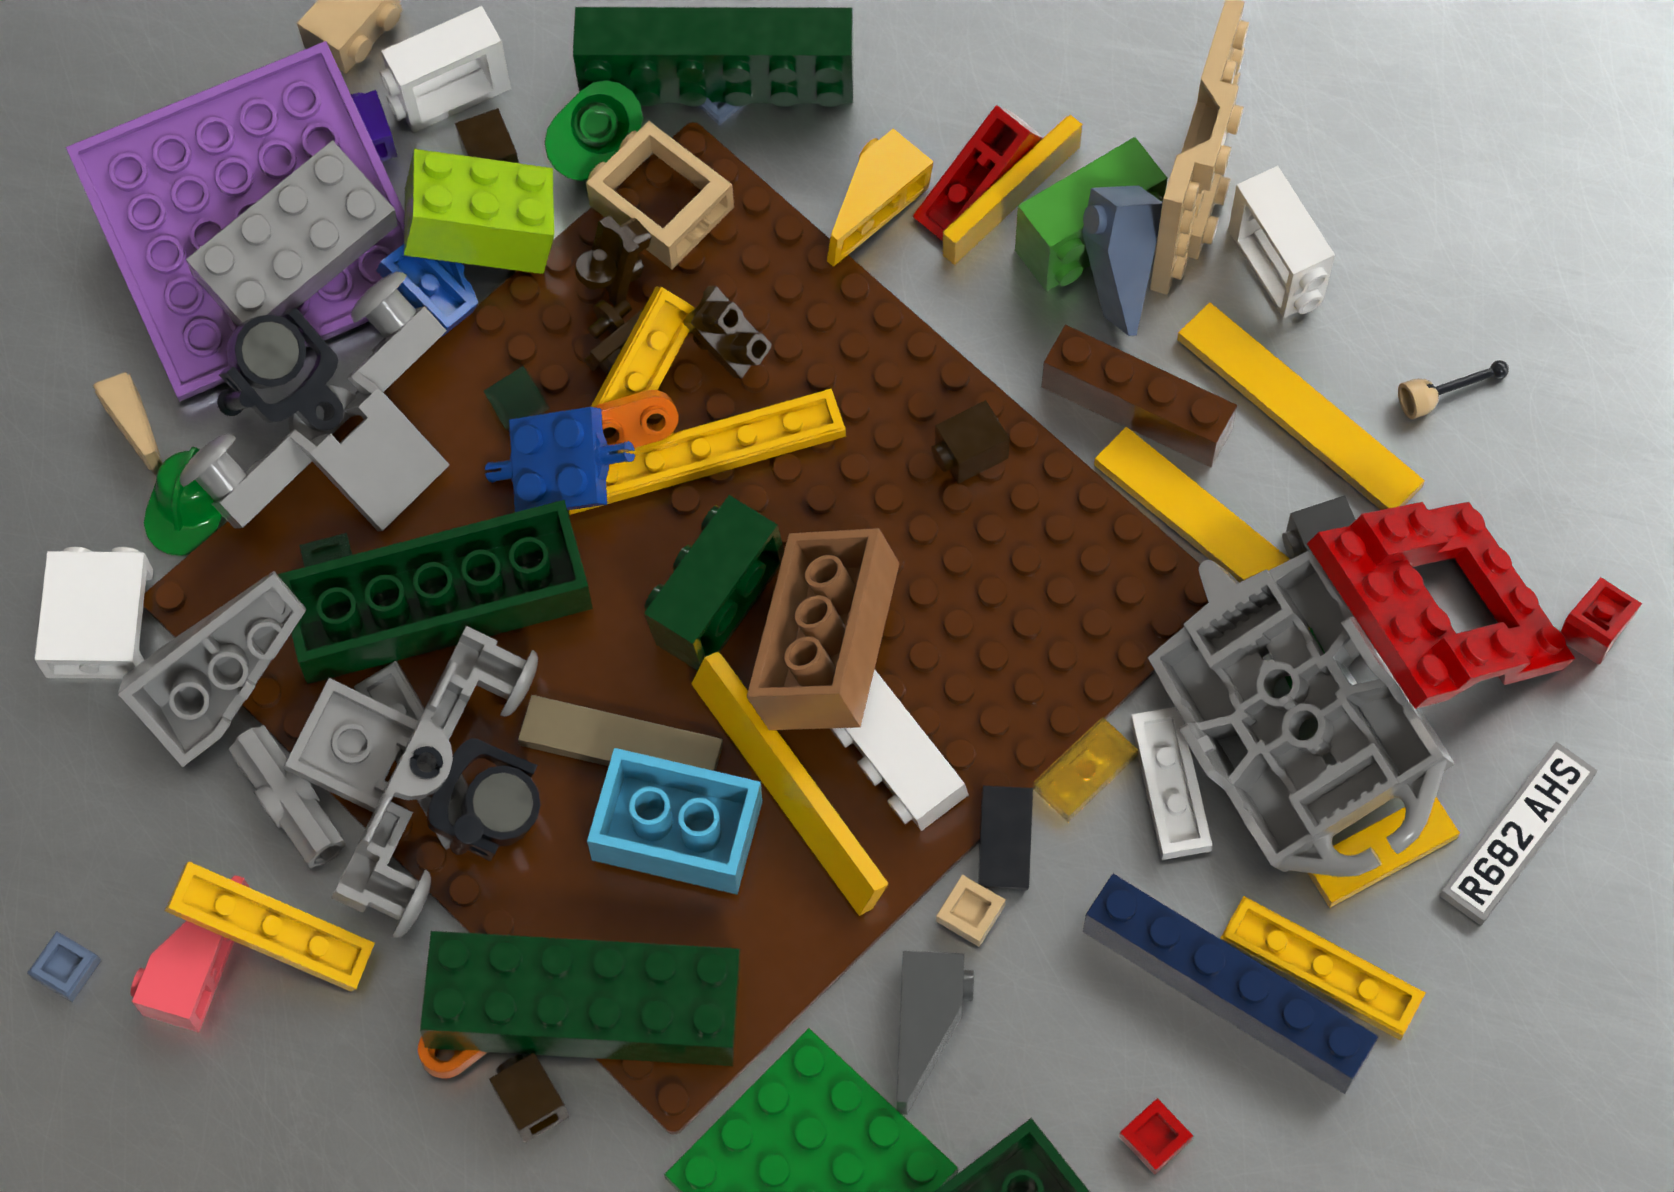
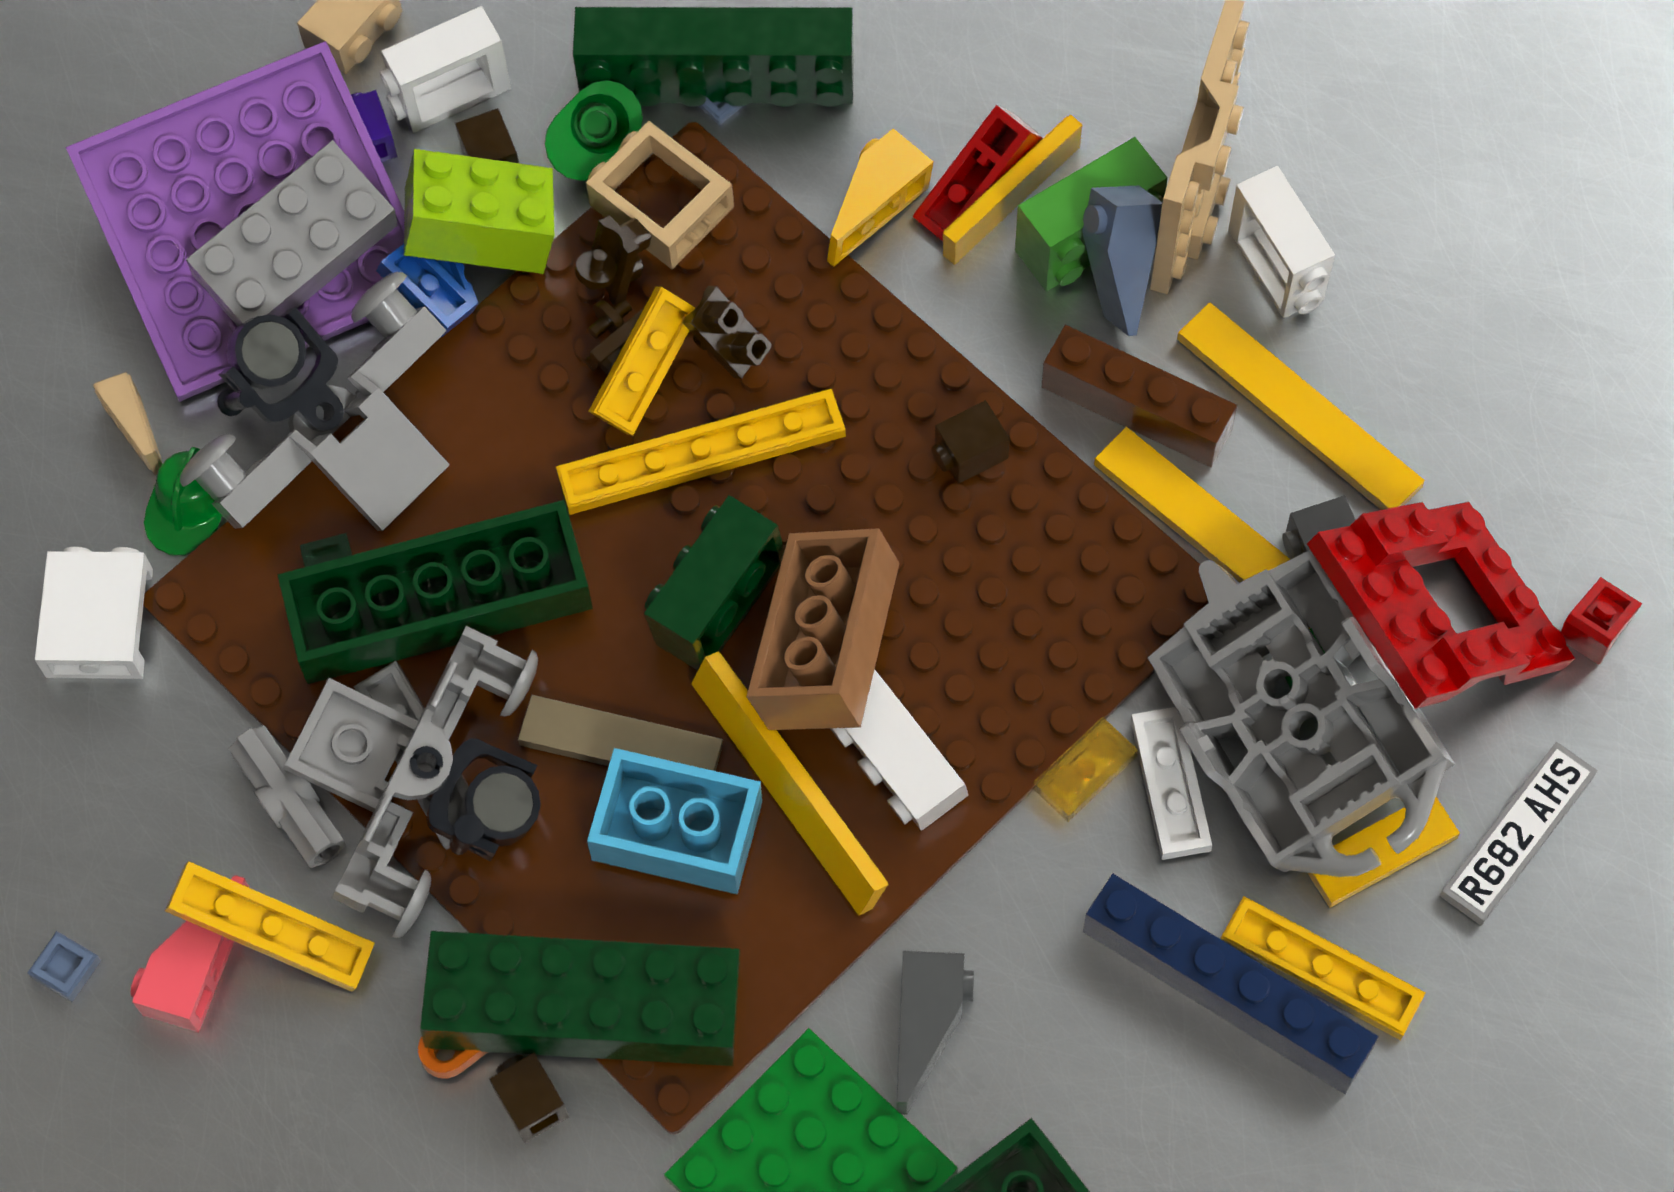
light grey wedge [118,571,306,767] -> none
clear green tile [484,366,550,433] -> none
blue plate [485,407,635,512] -> none
orange plate [594,390,678,448] -> none
tan plate [936,875,1006,947] -> none
black tile [978,785,1033,890] -> none
red plate [1119,1098,1193,1175] -> none
hinge [1398,360,1509,419] -> none

